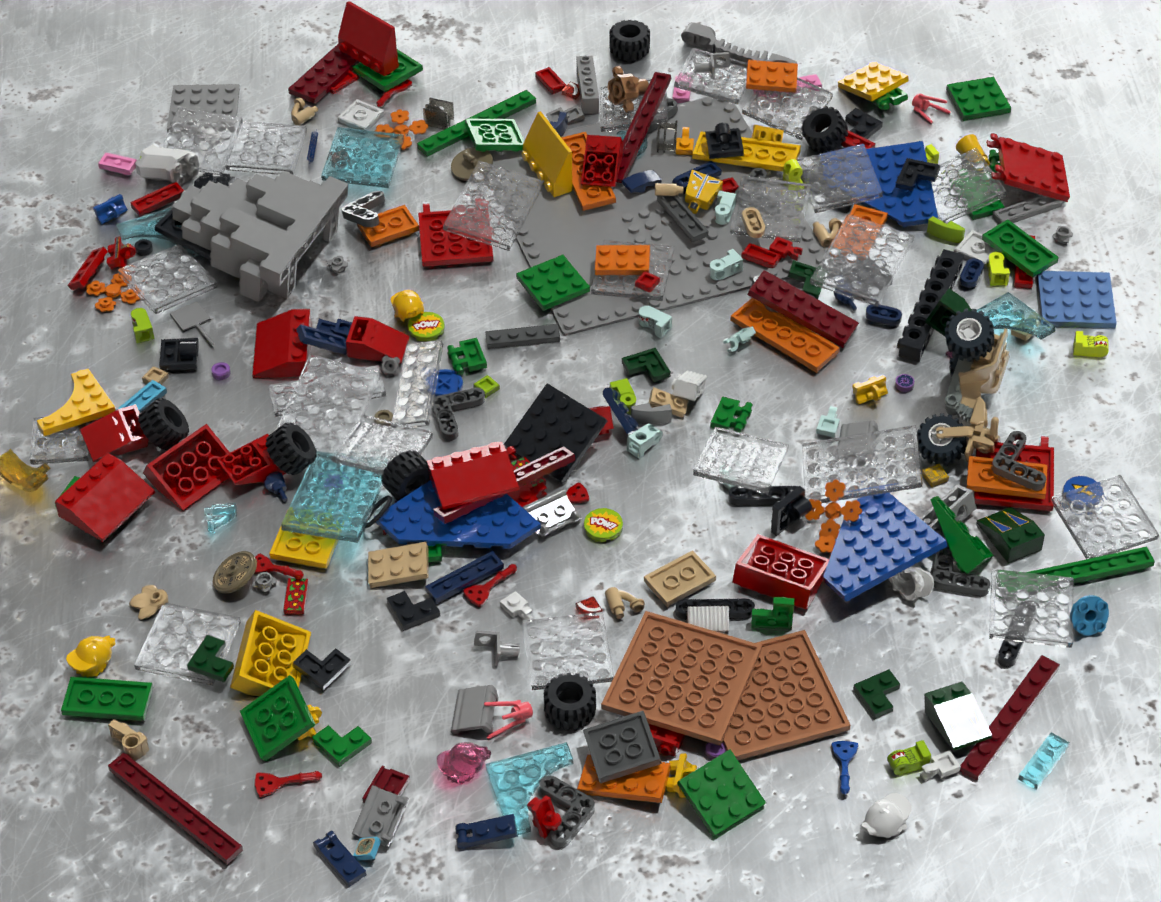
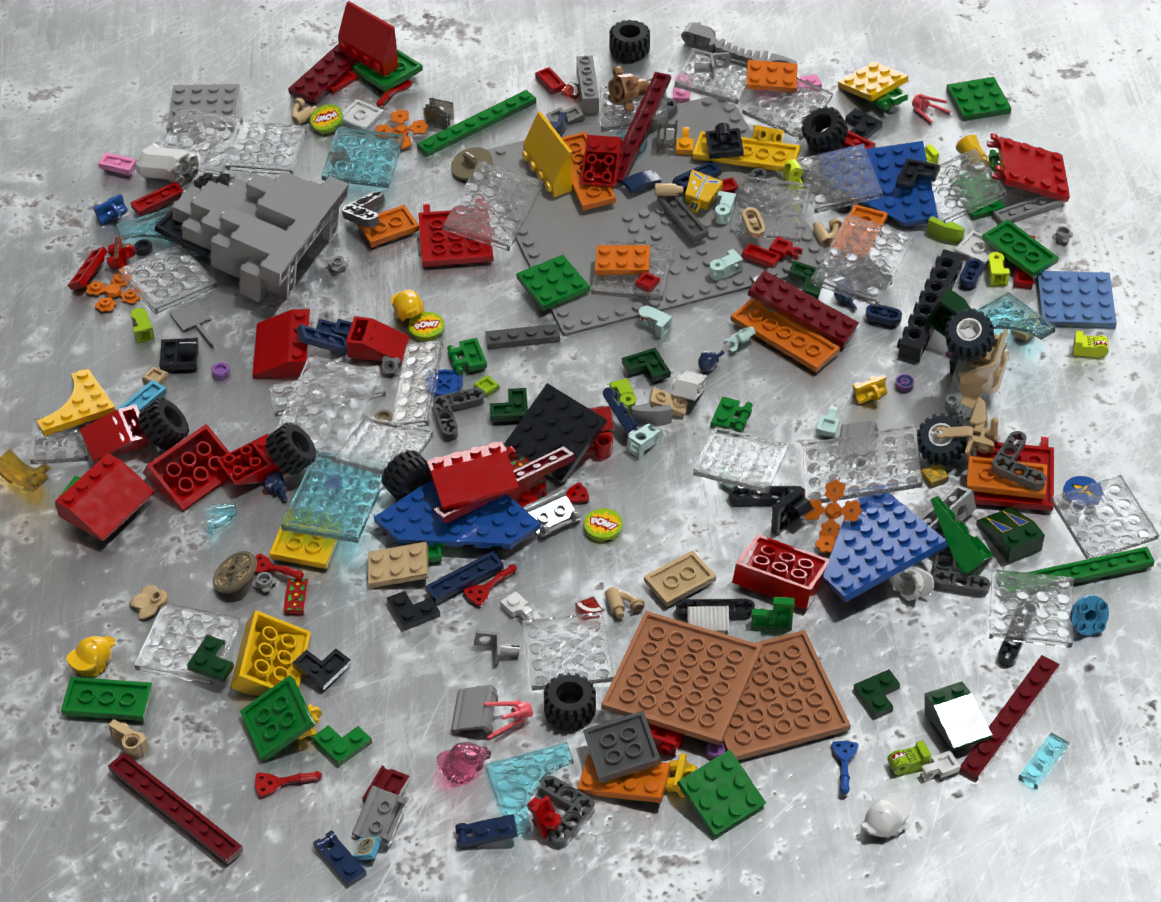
blue piece [307,129,318,164] -> none
black tyre [362,495,392,528] -> none
green plate [465,119,524,152] -> none
none -> tile [310,104,344,134]
none -> dark green plate [490,388,528,422]
none -> red plate [586,432,613,459]
none -> dark blue piece [698,350,724,372]

